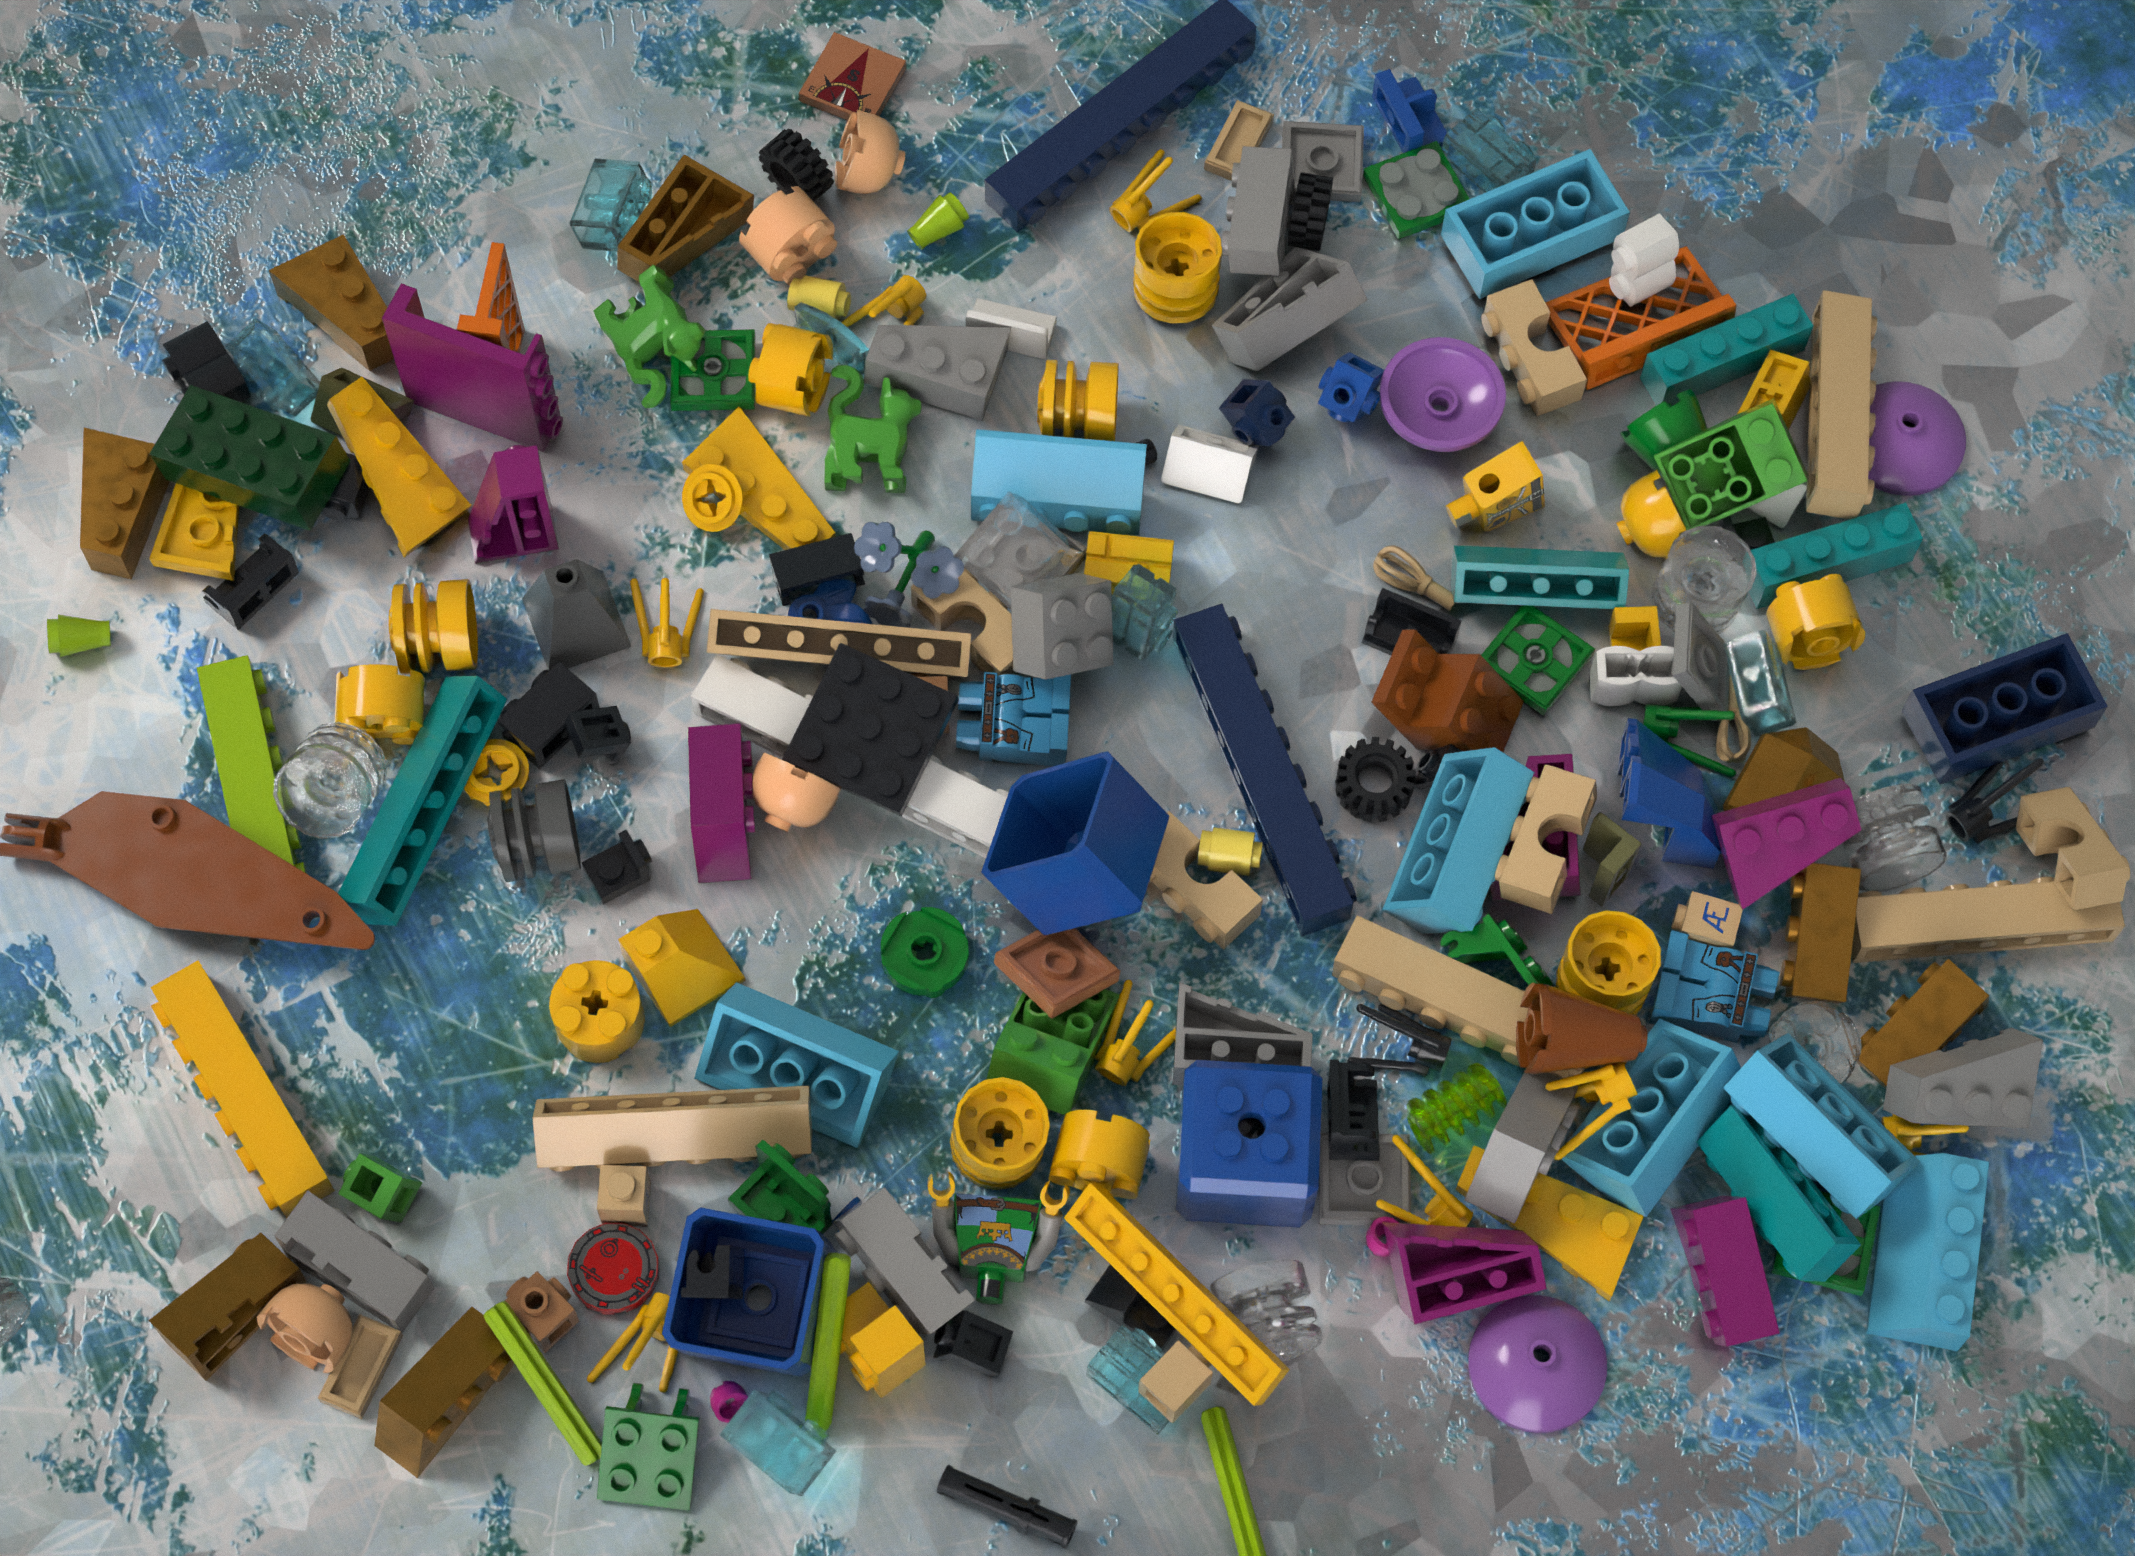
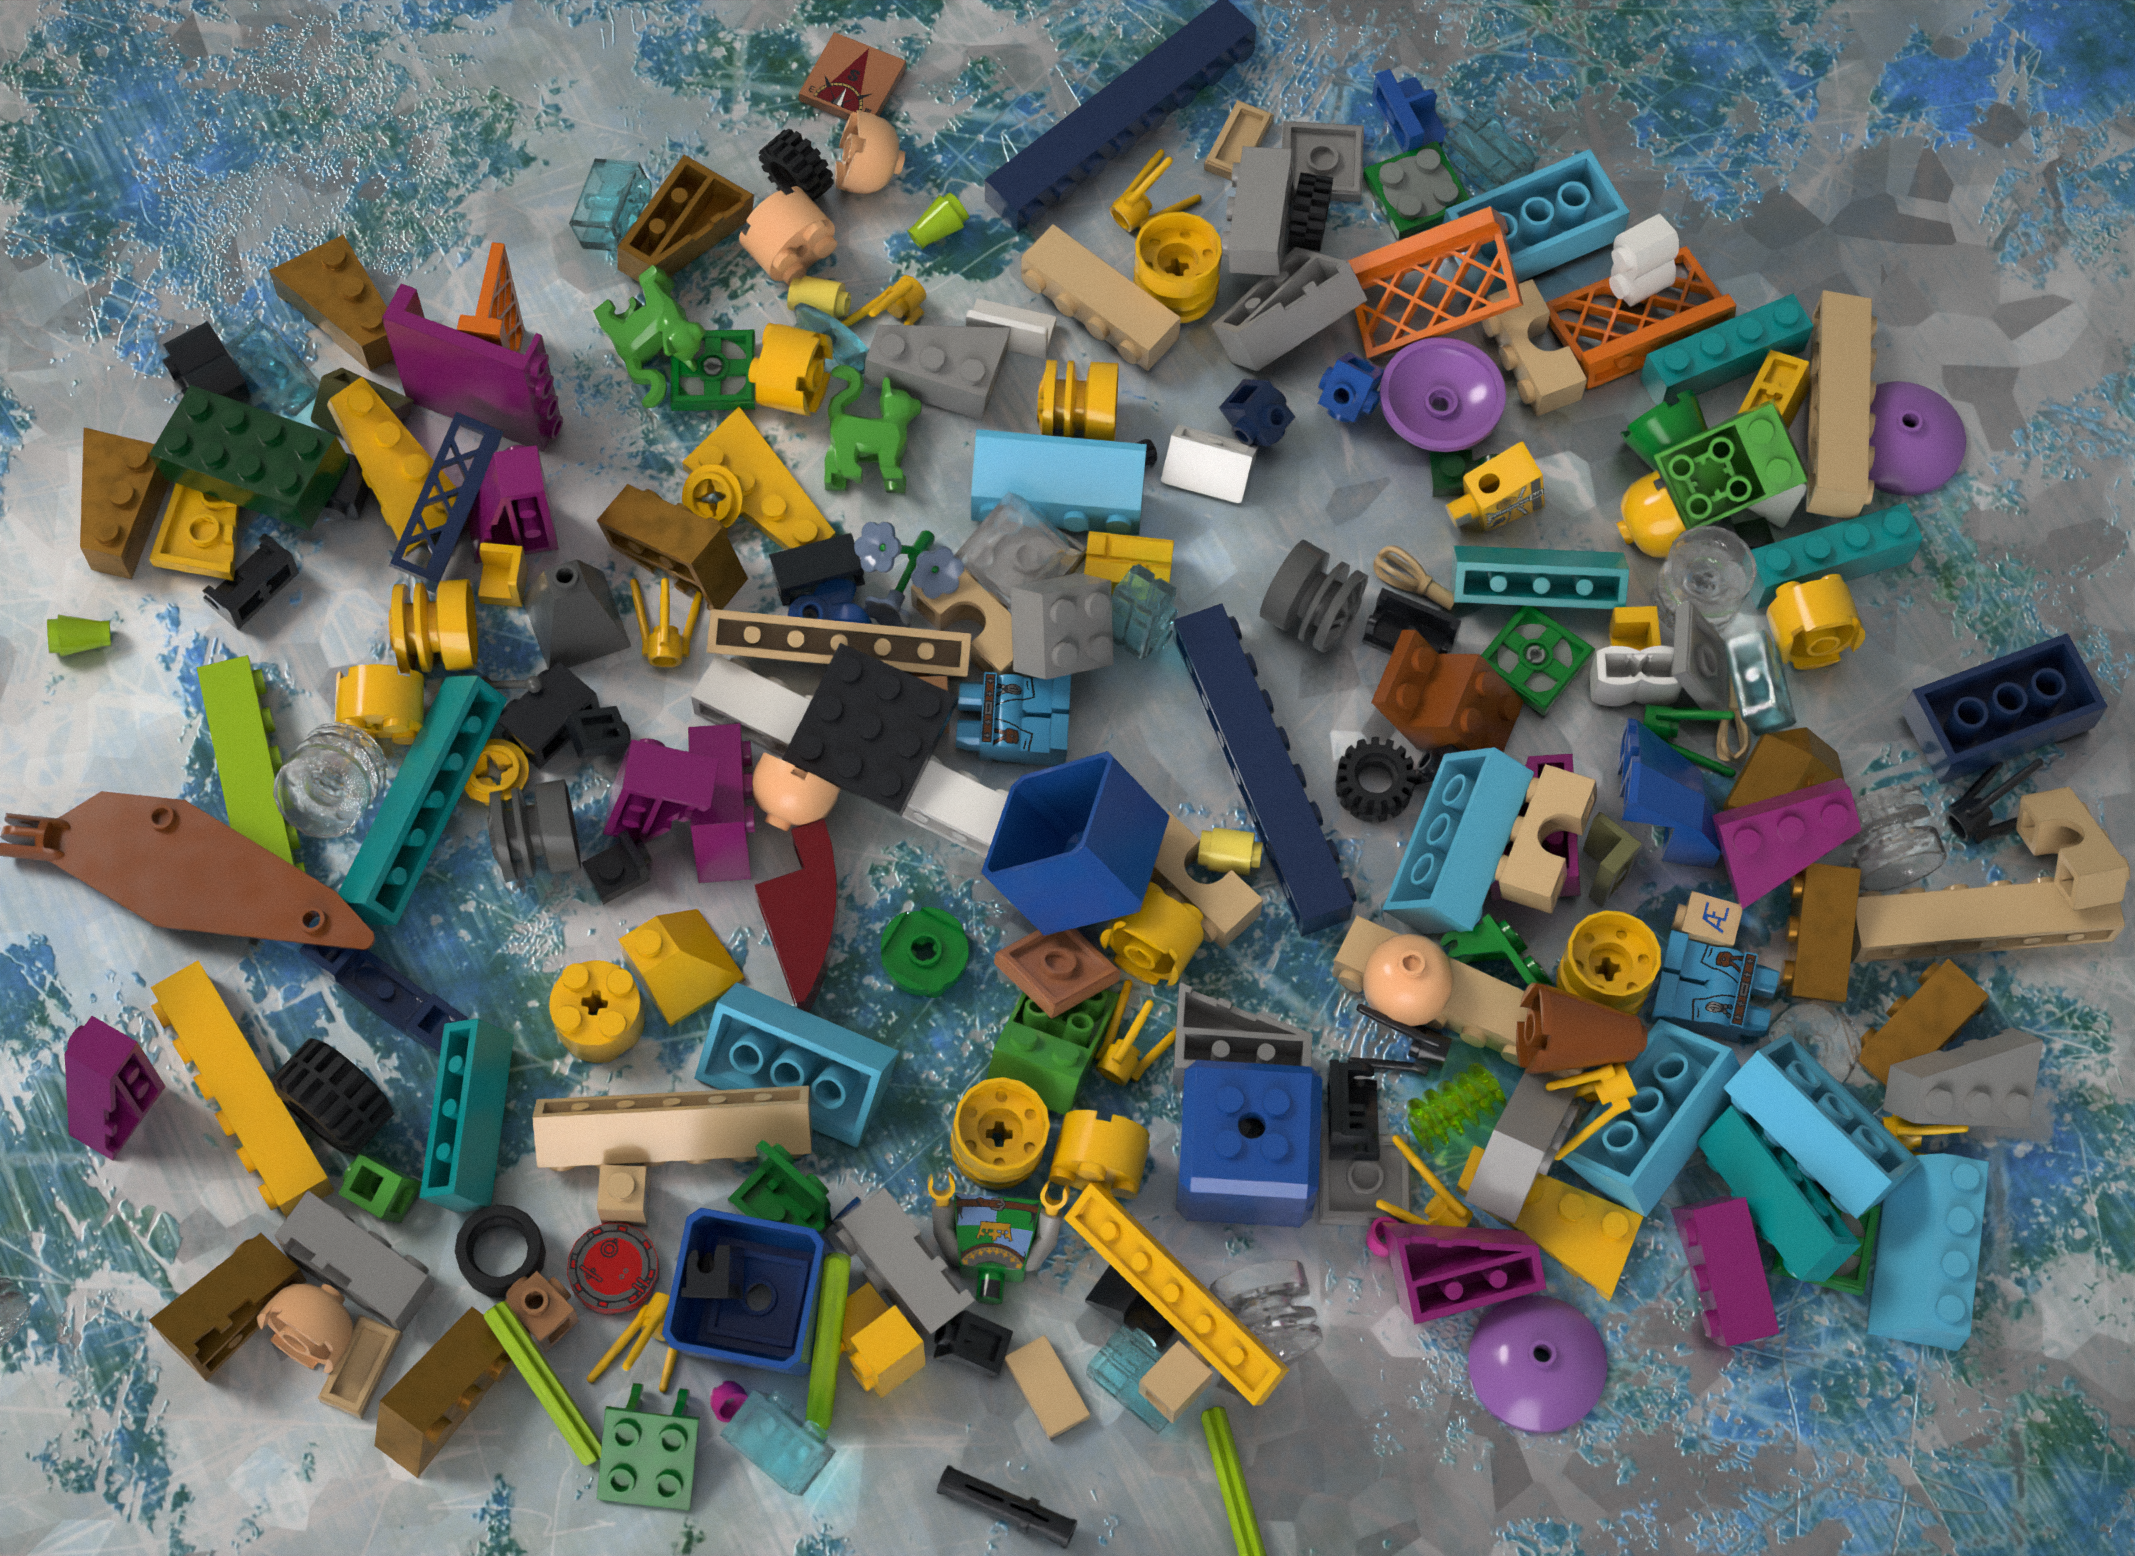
none -> magenta wedge [64,1016,166,1161]
none -> black tyre [271,1038,394,1156]
none -> dark blue slope [299,944,469,1055]
none -> dark blue fence [389,411,504,593]
none -> teal brick [419,1018,514,1213]
none -> black tyre [455,1204,546,1298]
none -> yellow panel [478,543,528,607]
none -> dark grey hinge [481,676,543,693]
none -> pearl gold wedge [596,484,748,610]
none -> magenta wedge [602,738,719,844]
none -> dark red slope [754,819,838,1013]
none -> tan tile [1004,1335,1090,1440]
none -> tan brick [1021,224,1181,371]
none -> yellow brick [1100,882,1204,986]
none -> dark grey wheel [1260,539,1369,653]
none -> orange fence [1348,206,1524,361]
none -> light nougat cylinder [1362,933,1454,1027]
none -> dark green plate [1429,449,1499,497]

